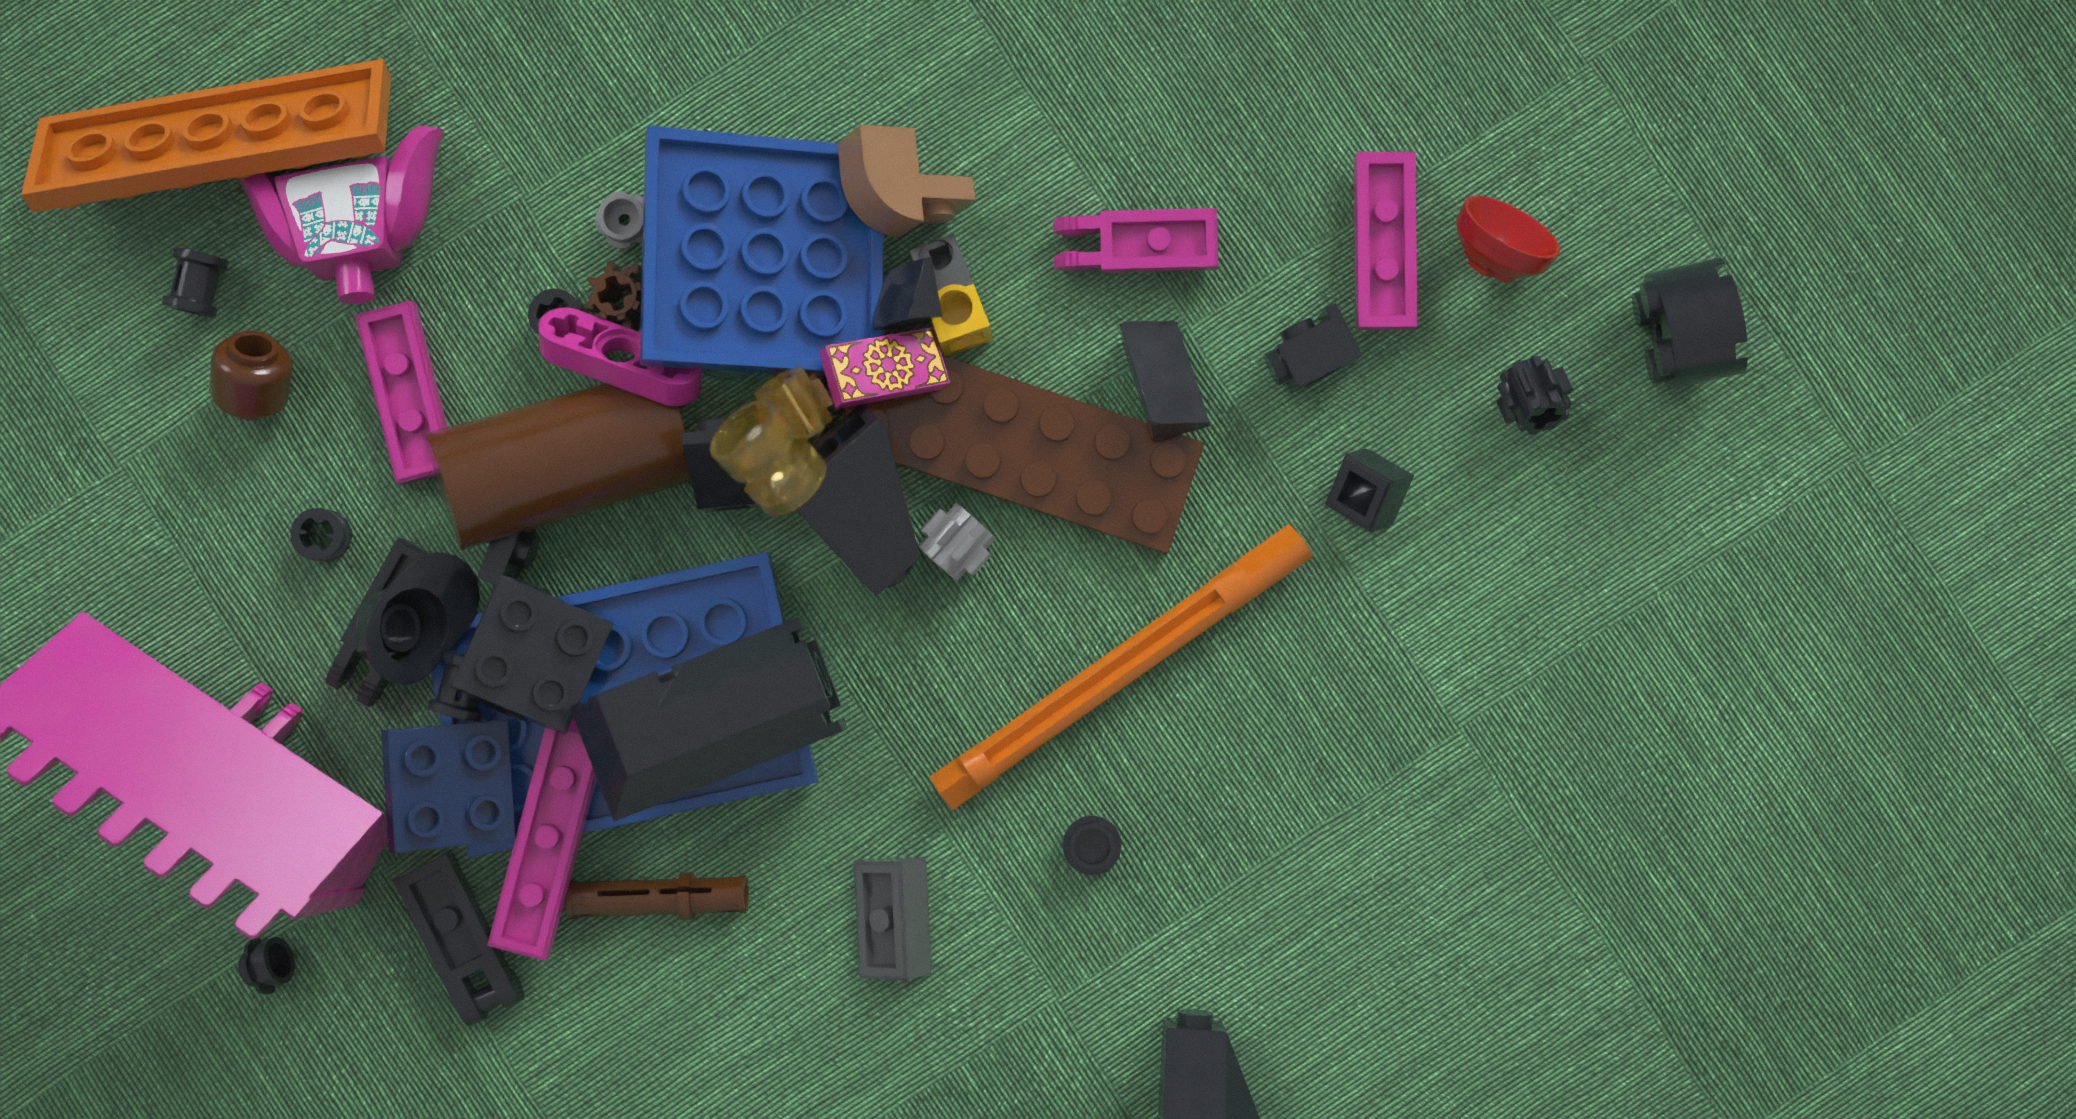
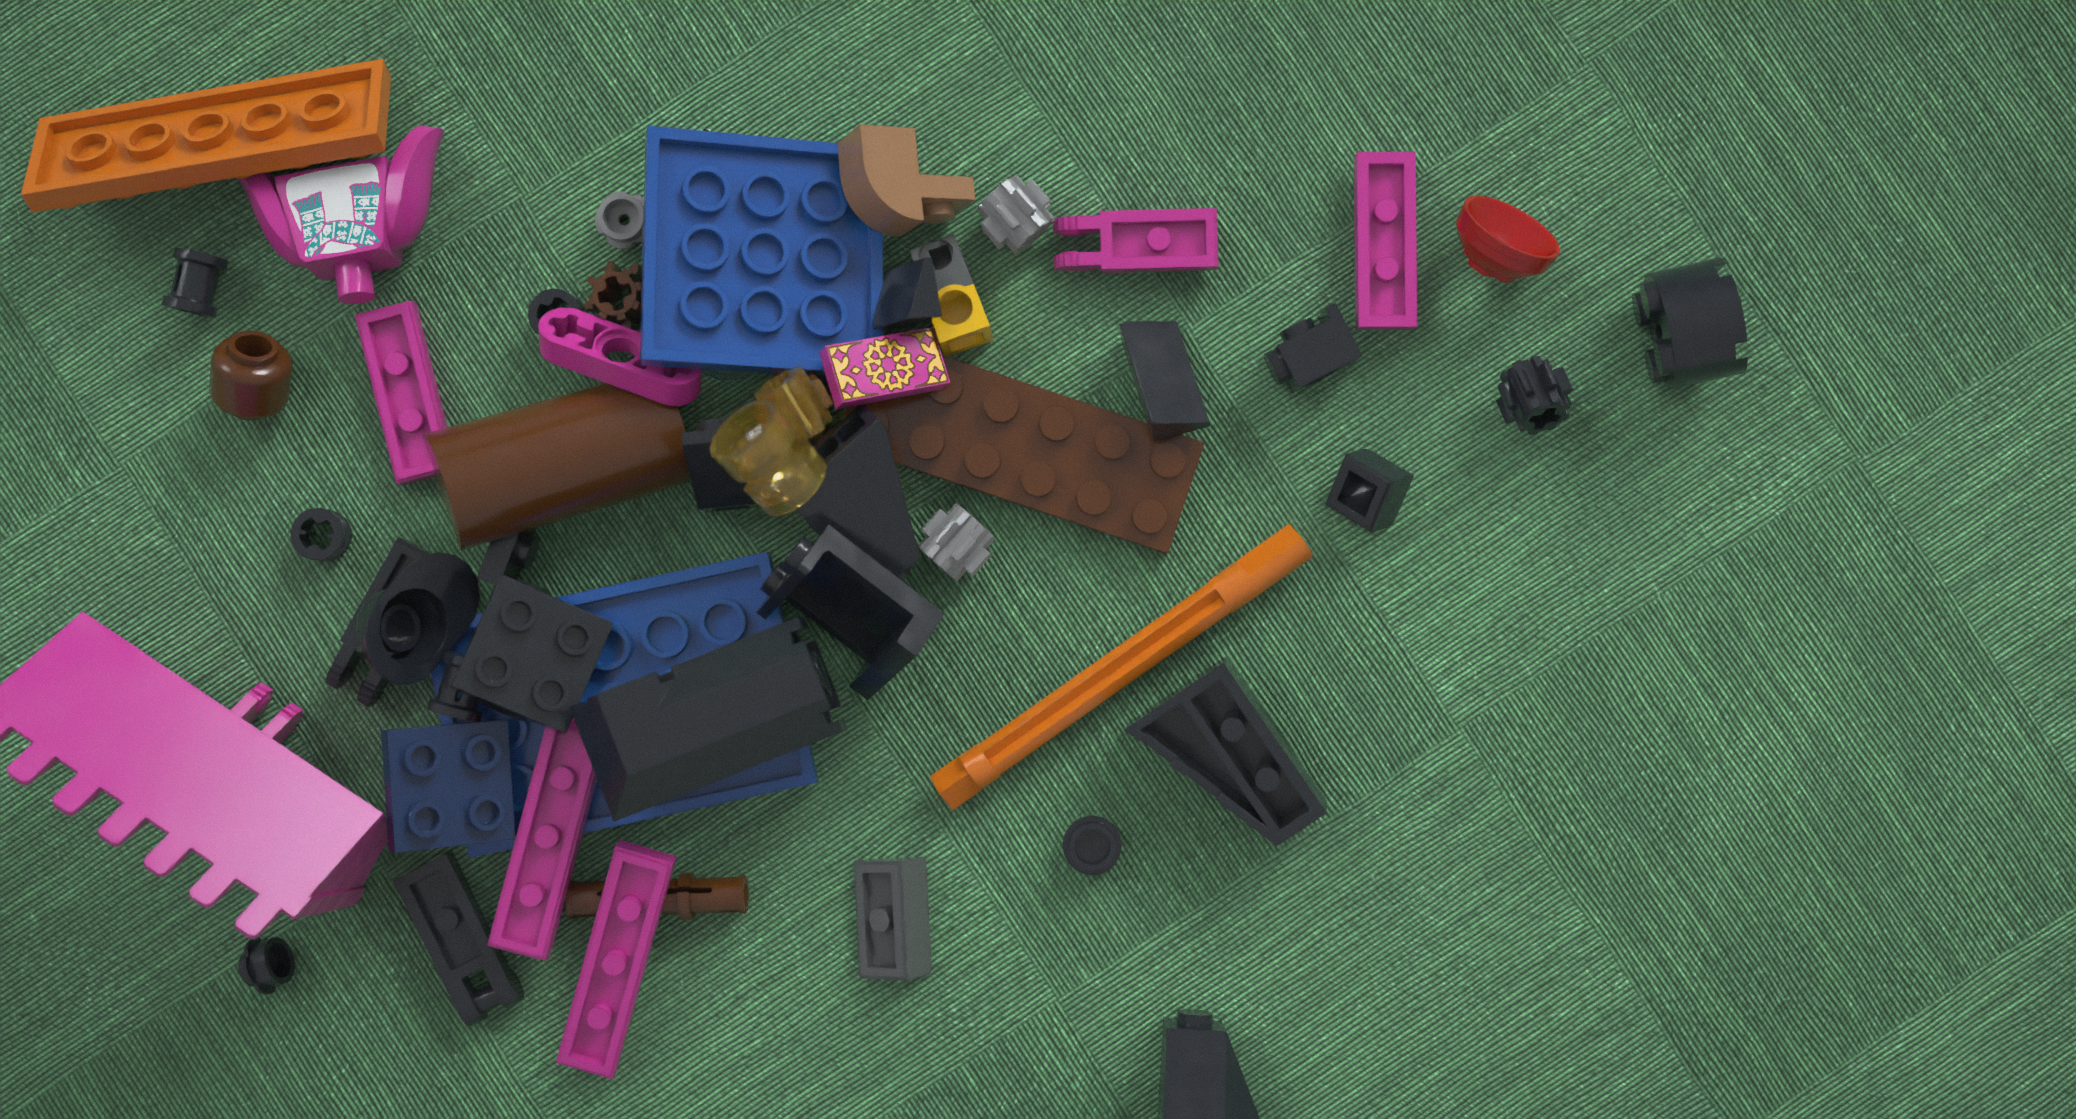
none -> dark pink tile [556,840,677,1079]
none -> black panel [756,525,944,700]
none -> light grey gear [977,175,1054,254]
none -> black wedge [1124,656,1327,846]

